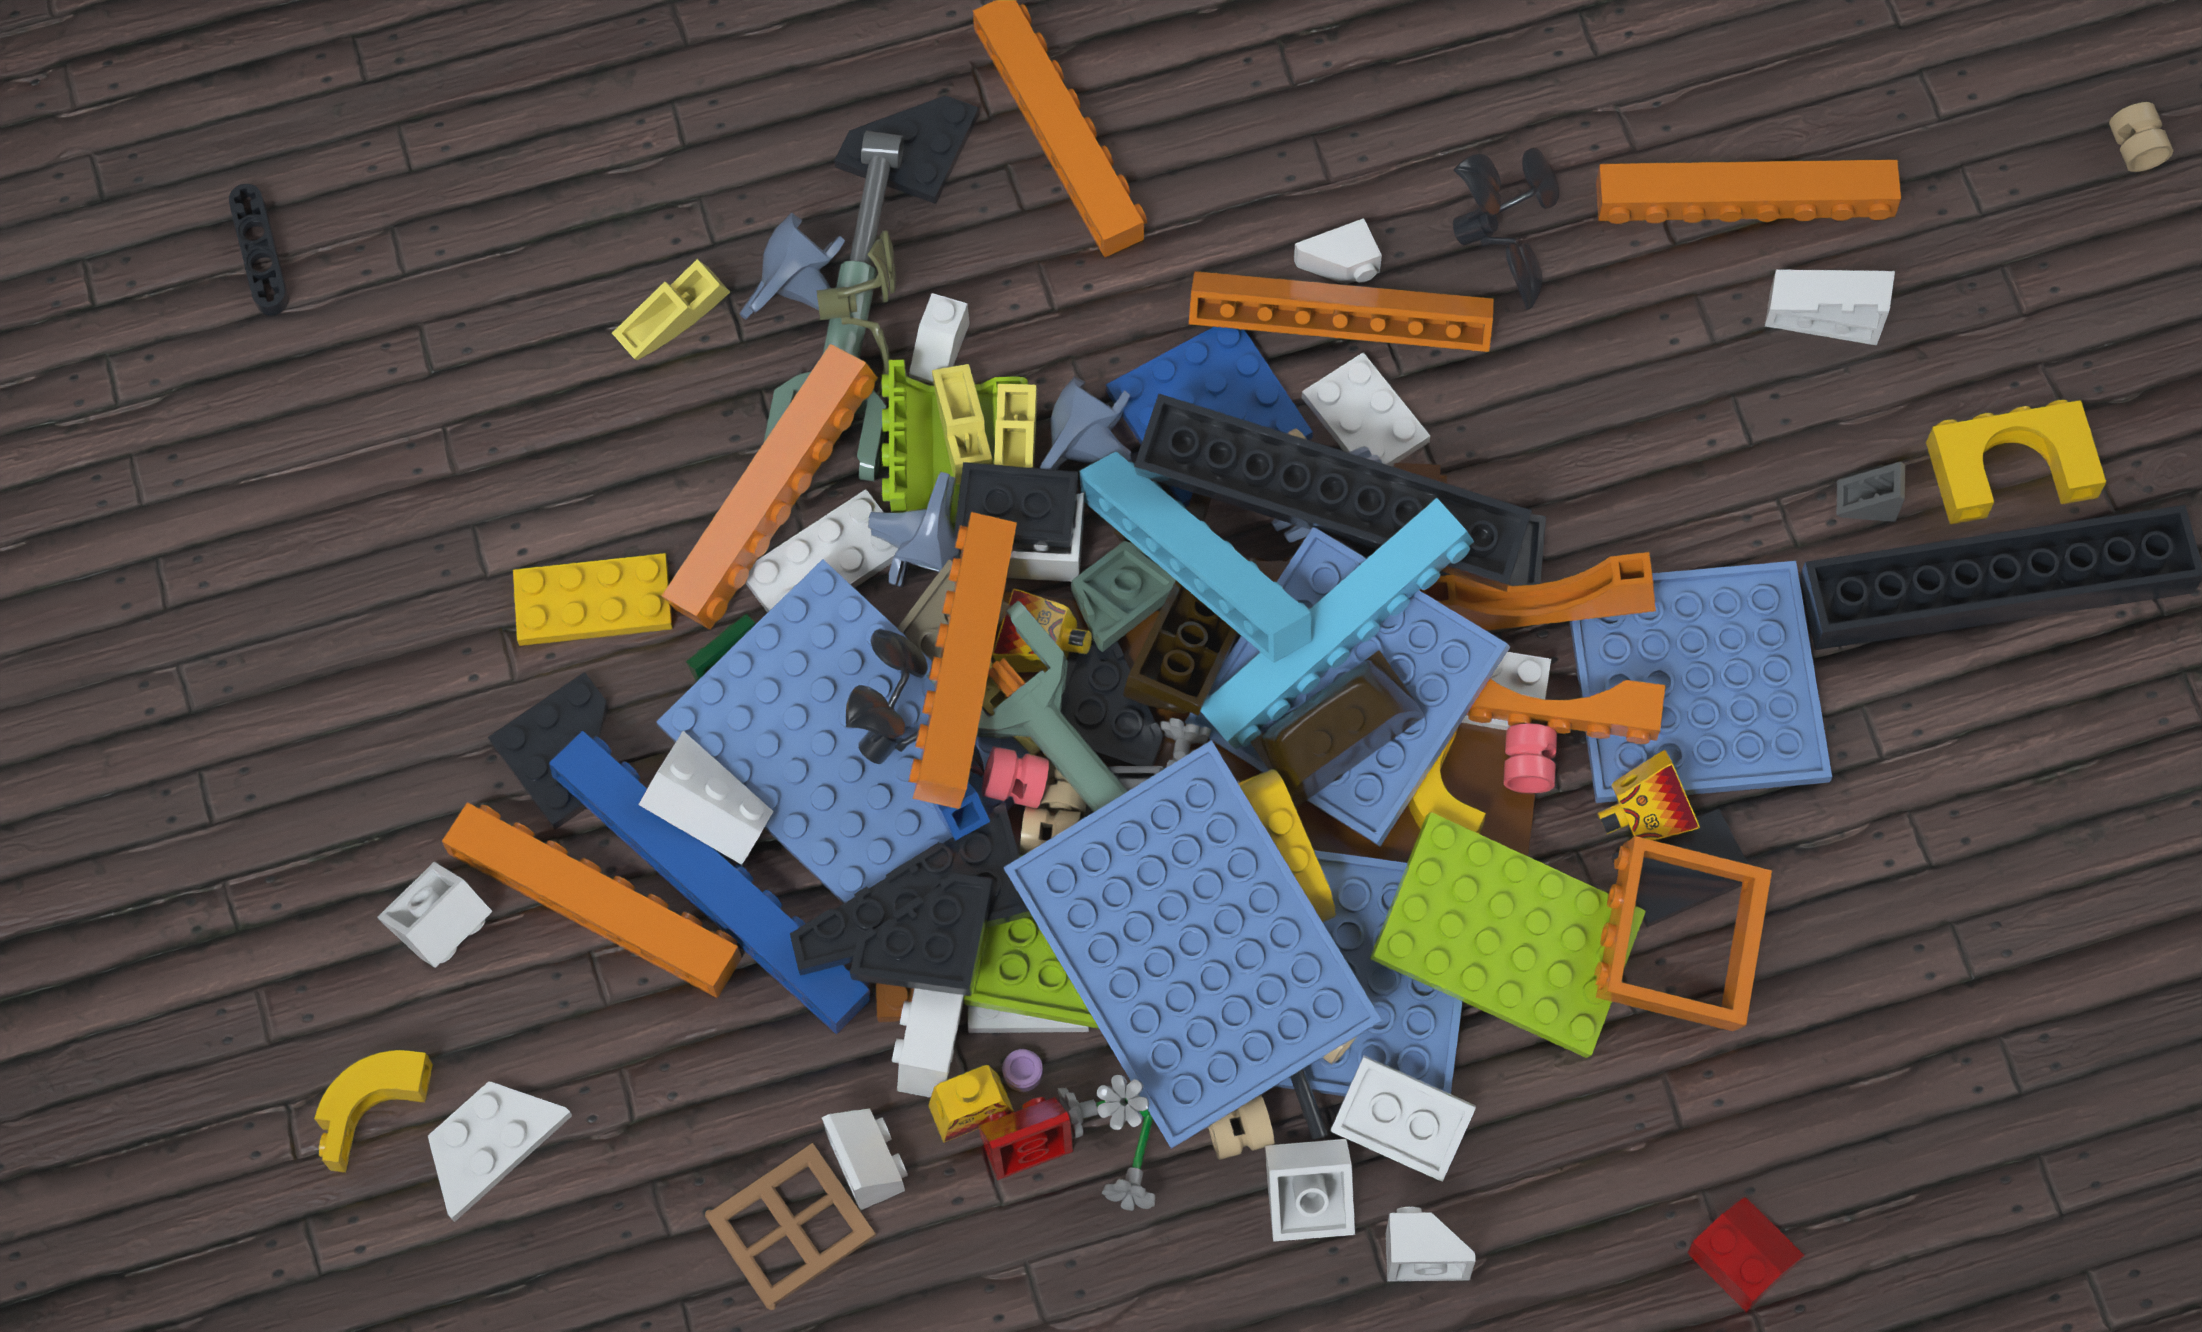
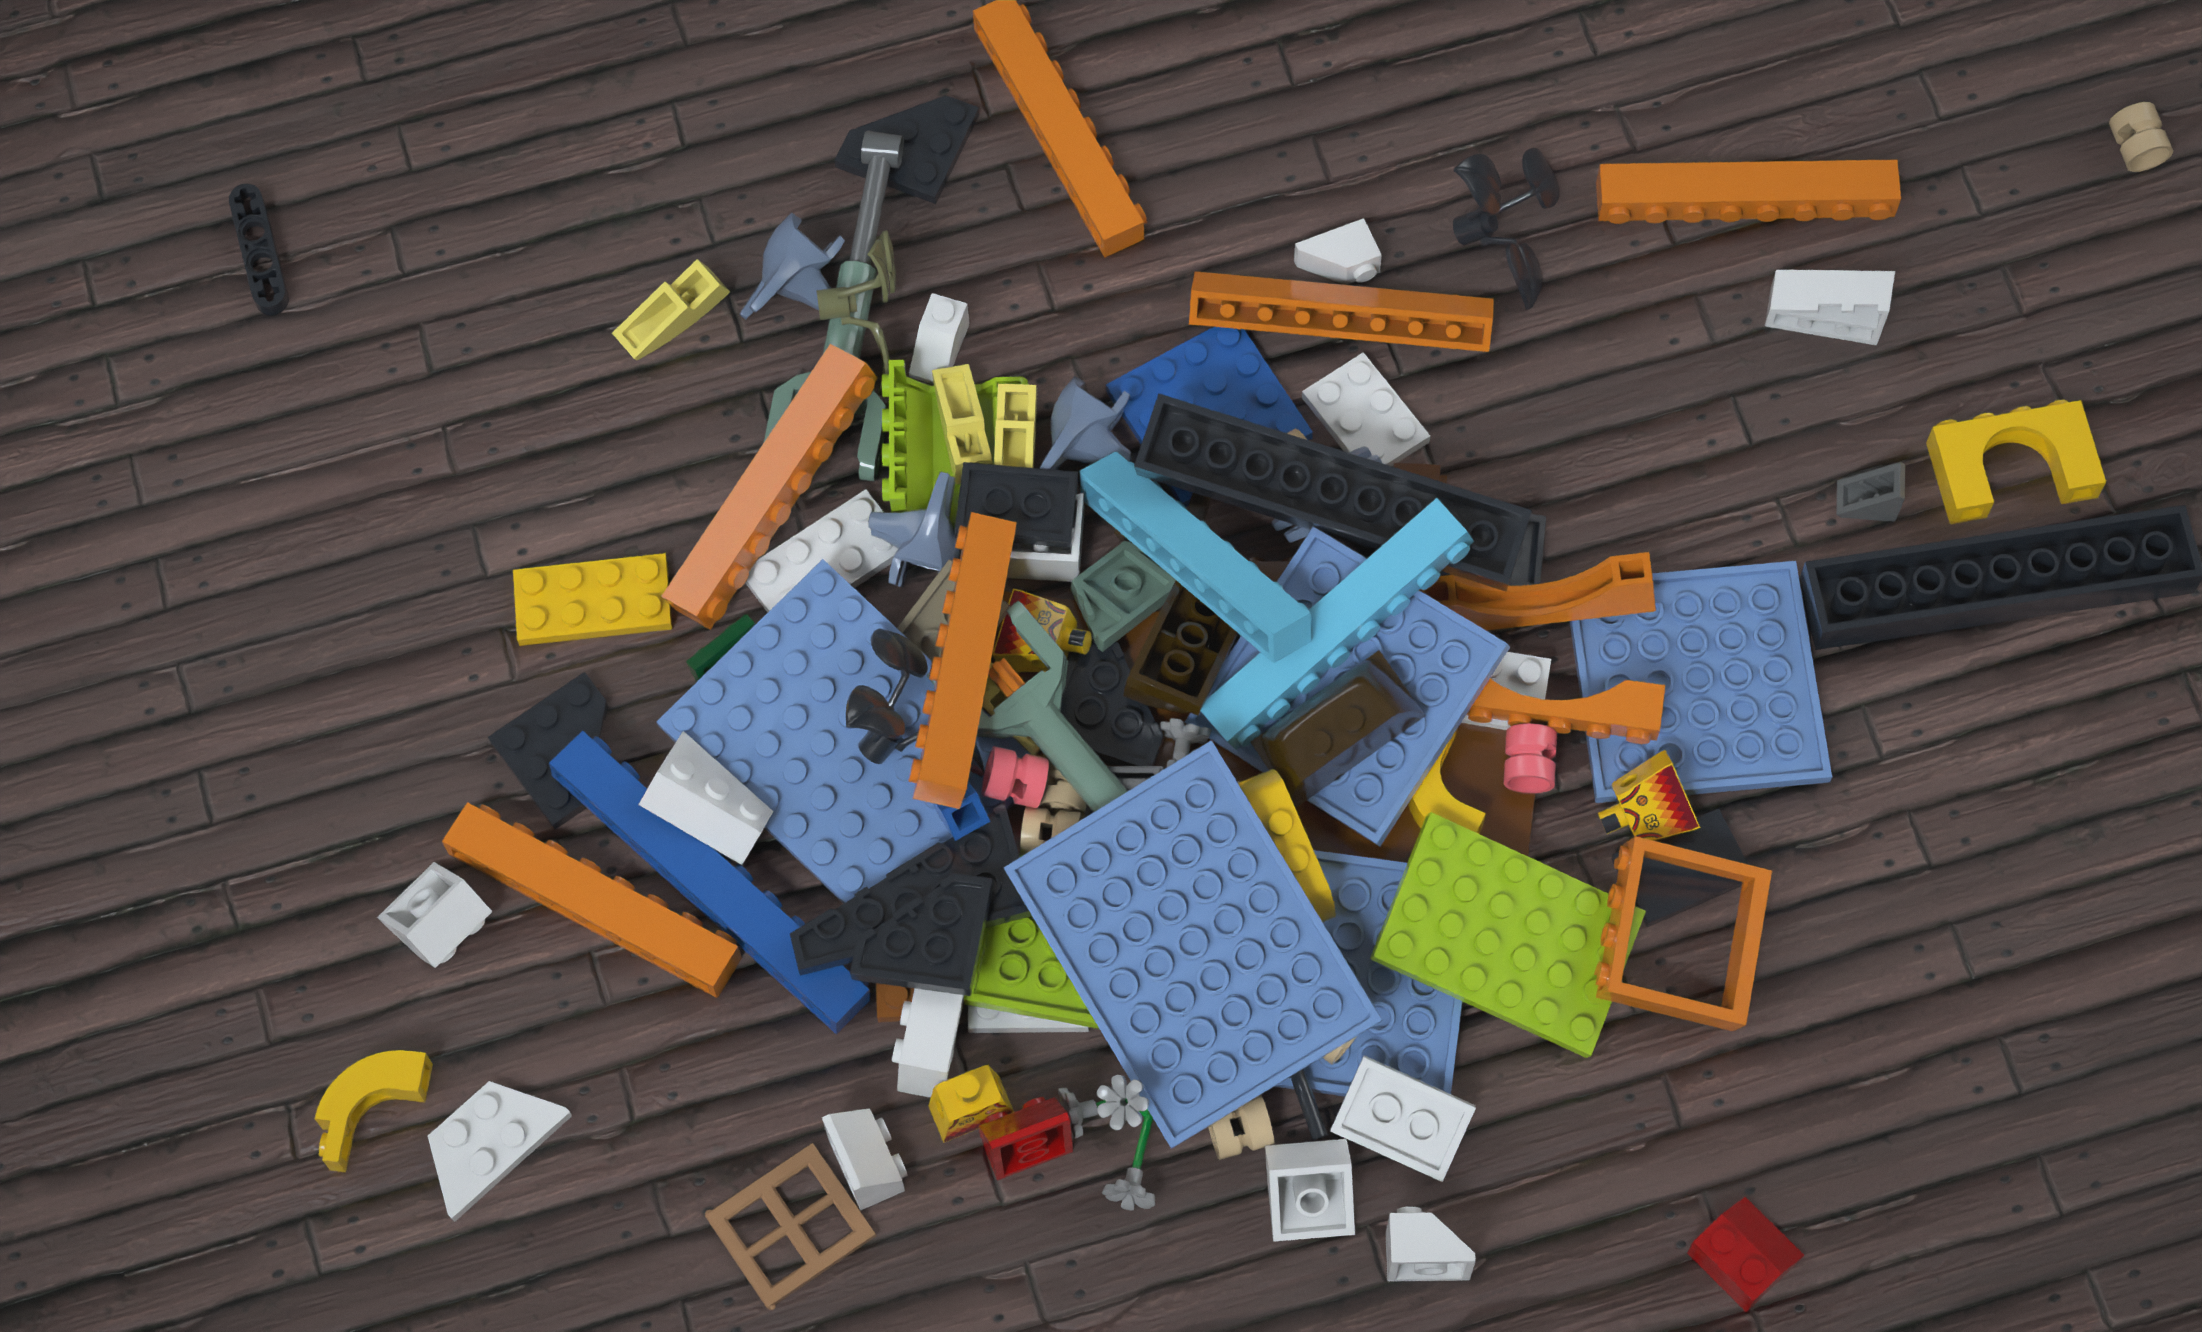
lavender tile [1002,1049,1043,1092] -> none

